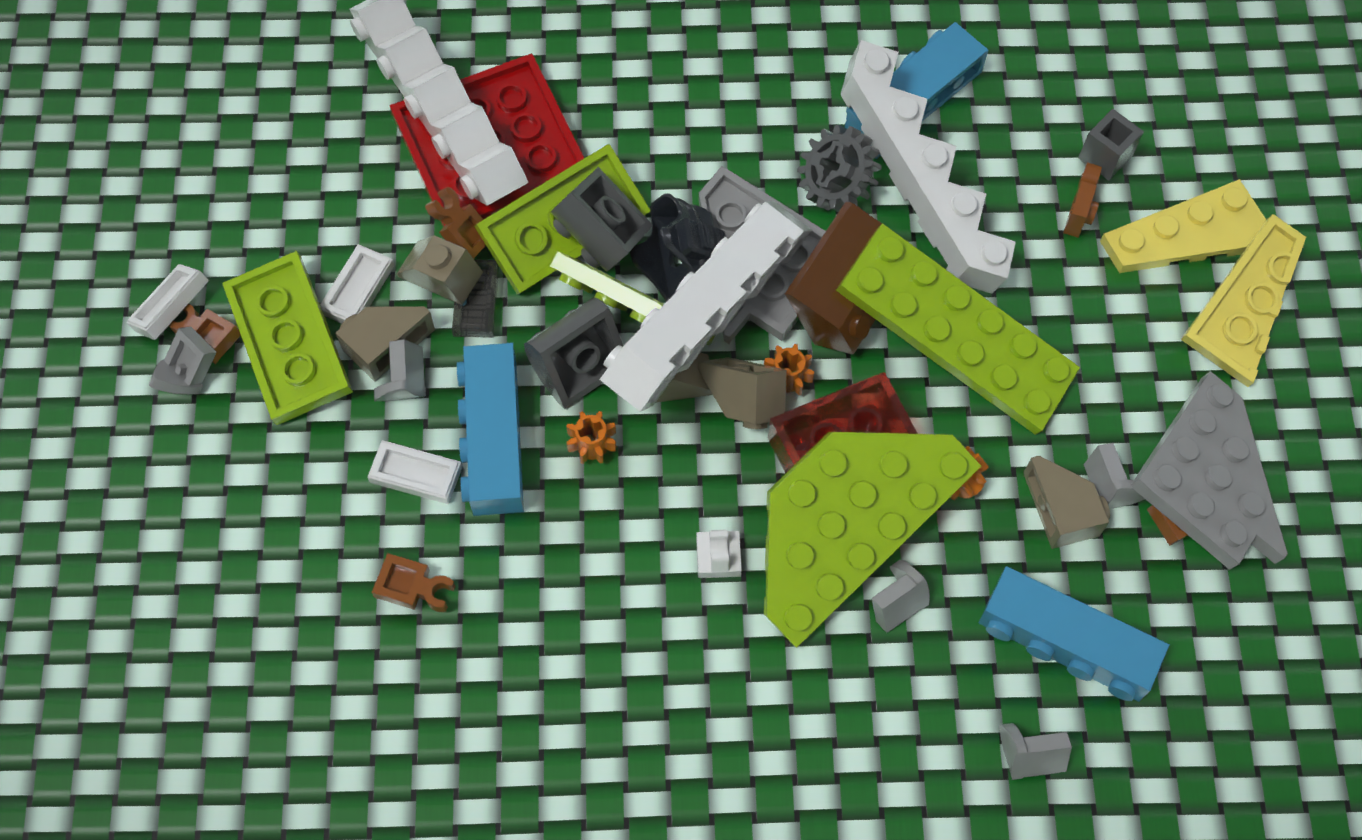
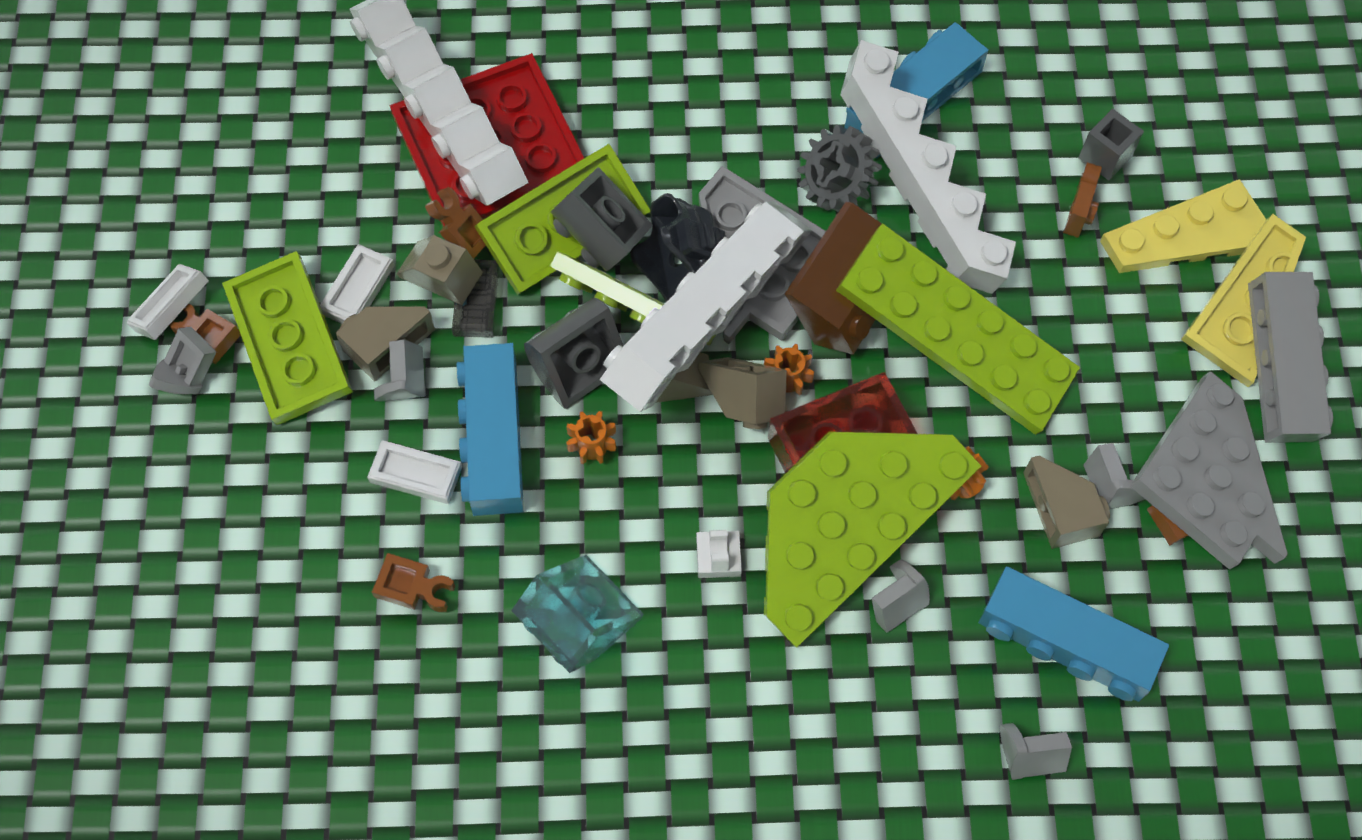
none -> clear light blue slope [511,555,644,673]
none -> light grey brick [1248,272,1333,443]

